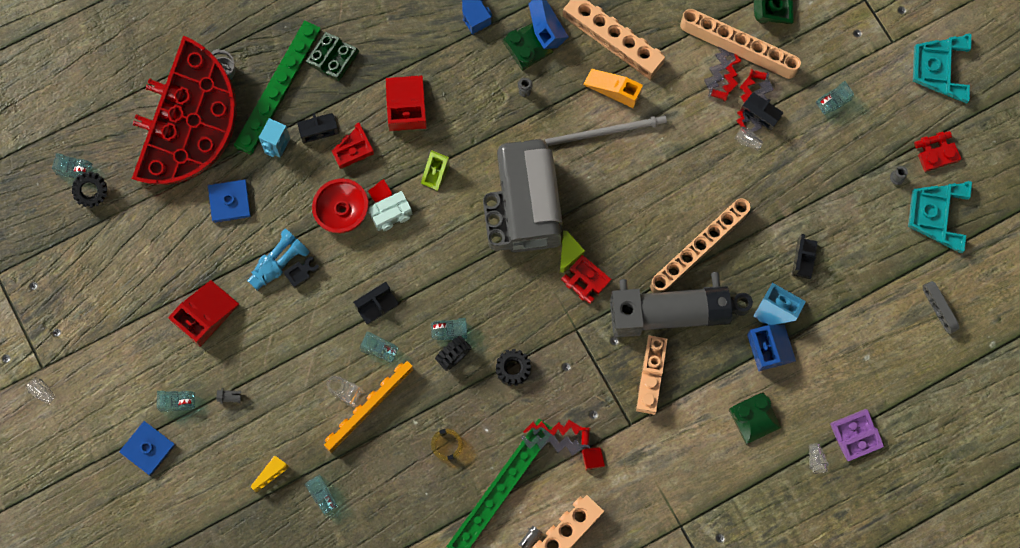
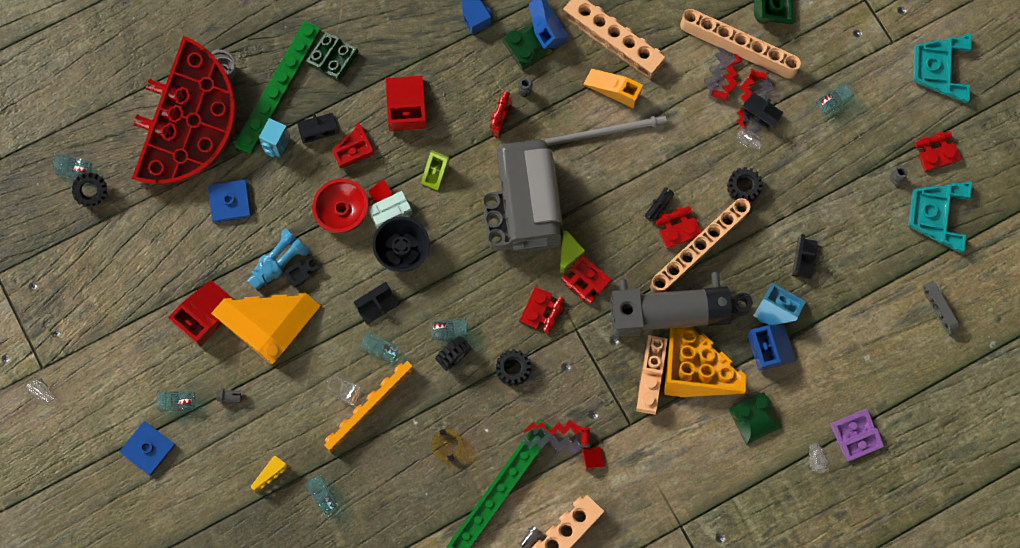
none -> light orange slope [211,293,321,364]
none -> black piece [372,216,430,273]
none -> red plate [490,91,512,138]
none -> red plate [519,286,565,334]
none -> black axle [645,187,674,222]
none -> red plate [654,206,701,249]
none -> light orange slope [664,326,746,397]
none -> black tyre [727,167,763,203]

